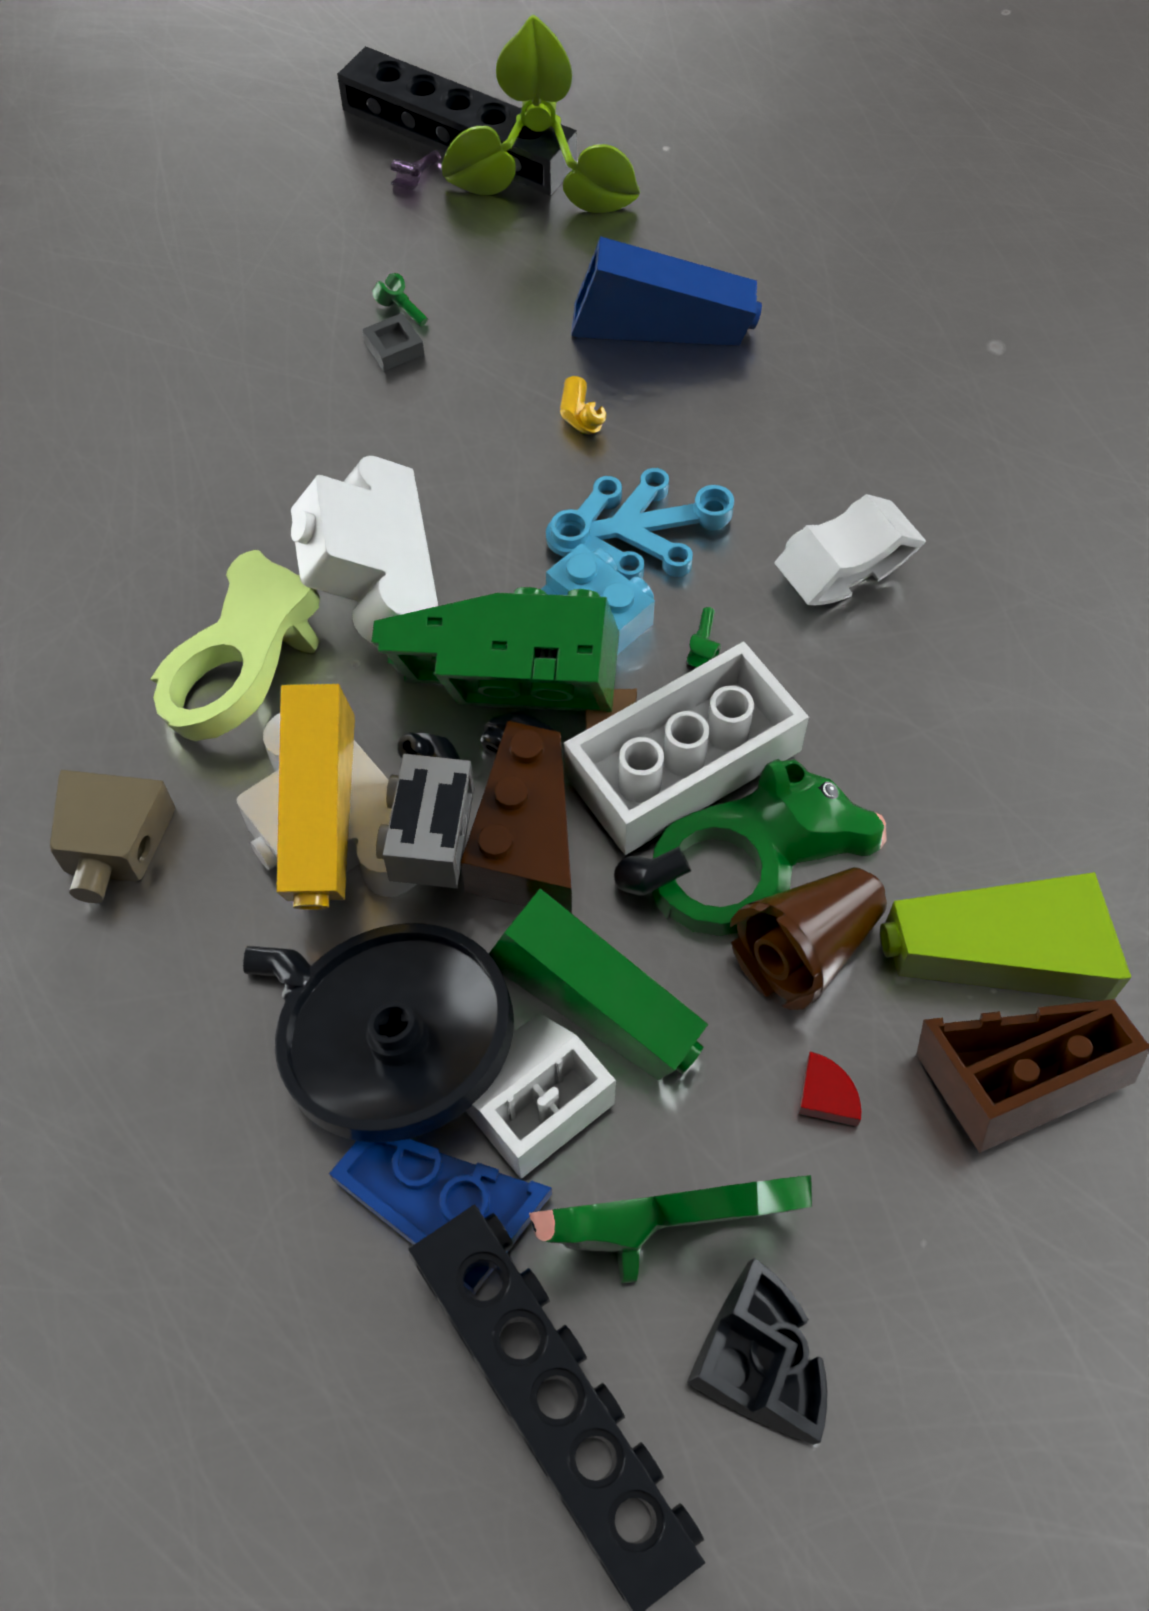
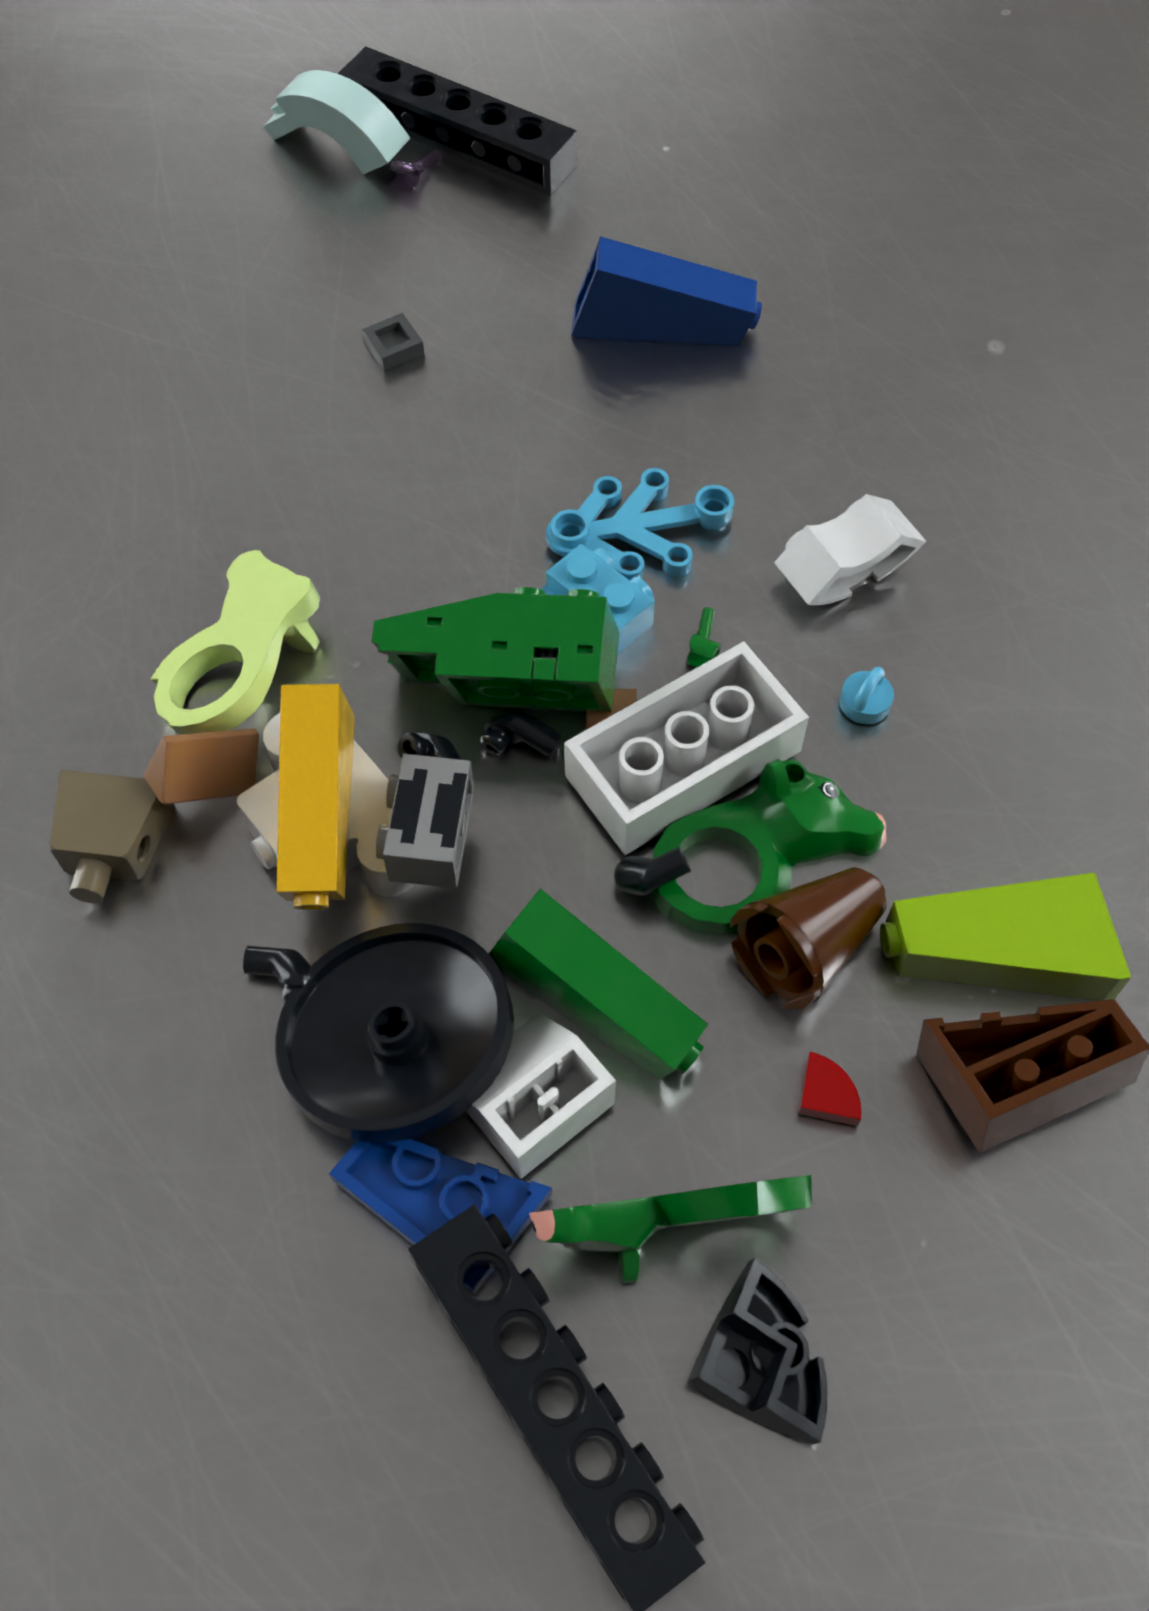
white brick [291,456,438,643] -> none
green hand [372,273,428,327] -> none
lime plant [442,15,640,213] -> none
reddish brown wedge [460,721,572,913] -> none
yellow arm [560,376,606,434] -> none
none -> medium nougat slope [143,728,259,804]
none -> light aqua arch [263,70,410,175]
none -> medium azure tile [839,667,894,724]

